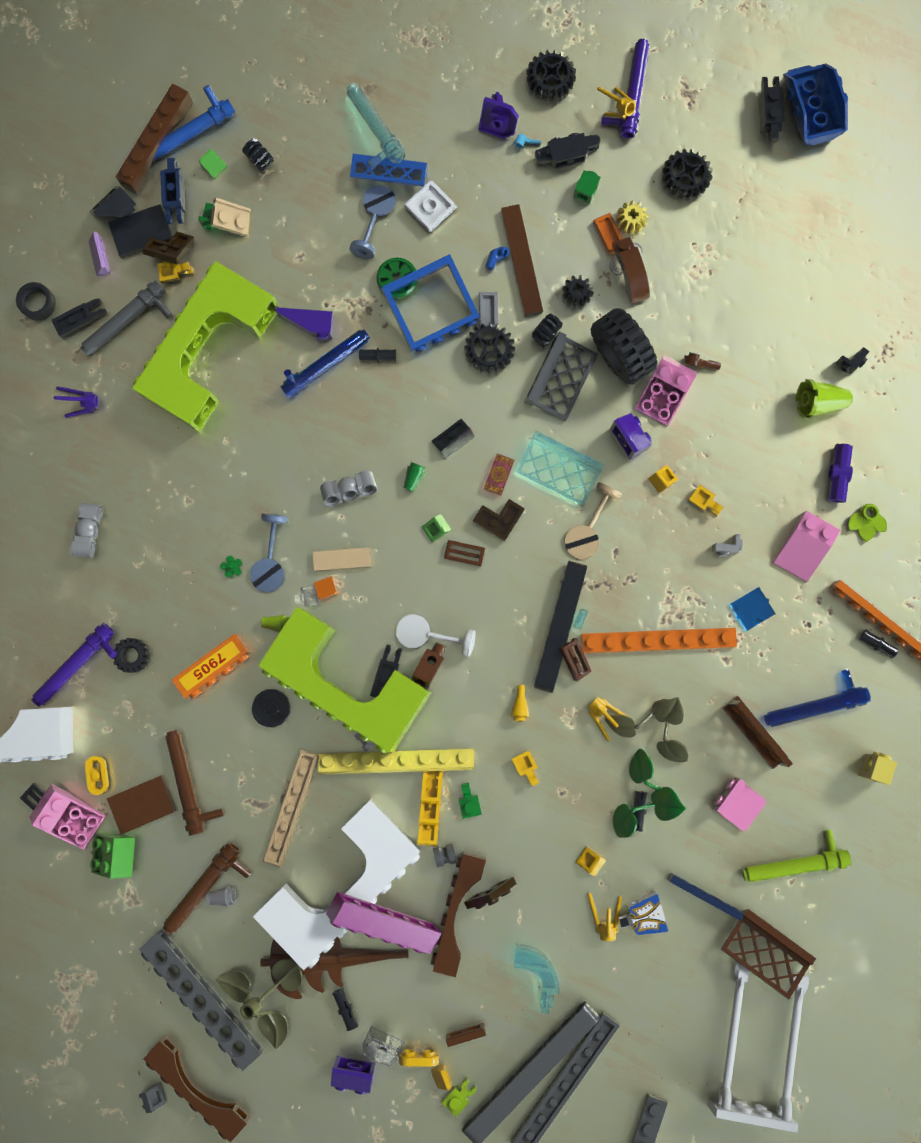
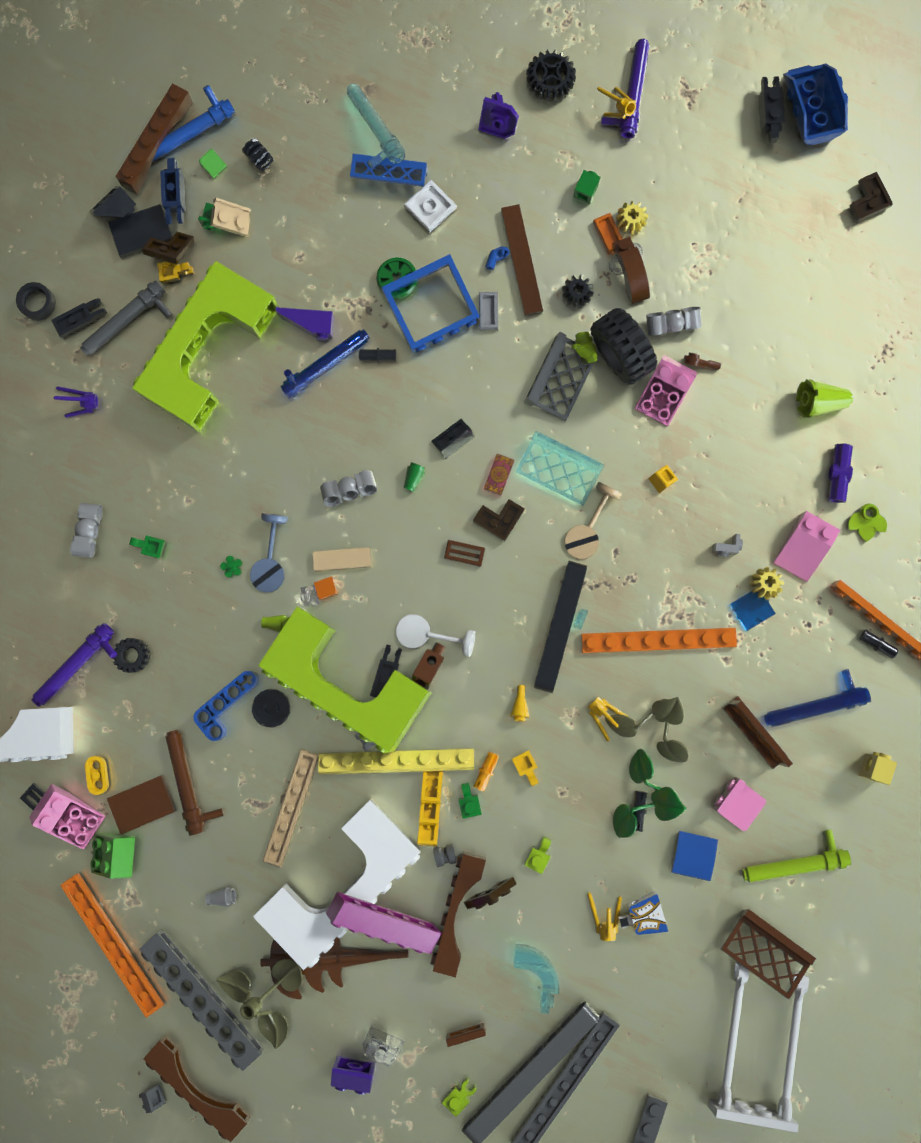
lavender slope [89,232,110,276] -> none
reddish brown cylinder [163,842,251,934] -> none
brick [171,634,251,699] -> none
black pin [332,988,359,1031] -> none
sand blue piece [349,185,396,260] -> none
yellow plate [399,1049,439,1067] -> none
bright green slope [422,515,451,542] -> none
yellow slope [431,1064,451,1091] -> none
black gear [464,322,515,374] -> none
medium azure hand [514,134,541,148] -> none
black gear [532,313,563,347] -> none
black hinge [535,133,601,169] -> none
reddish brown tile [559,638,592,681] -> none
yellow slope [576,846,606,876] -> none
dark purple slope [610,413,652,460] -> none
black gear [662,148,713,200] -> none
dark blue tile [667,873,744,921] -> none
yellow plate [688,485,724,516] -> none
black bracket [836,347,869,374] -> none
none -> orange plate [60,873,164,1018]
none -> green plate [129,535,166,559]
none -> blue beam [193,671,259,741]
none -> light orange axle [473,752,499,791]
none -> lime plate [524,837,551,874]
none -> lime animal [572,331,598,363]
none -> light grey piece [646,307,702,335]
none -> blue slope [671,831,718,881]
none -> light yellow gear [750,567,784,600]
none -> dark brown plate [849,172,893,222]

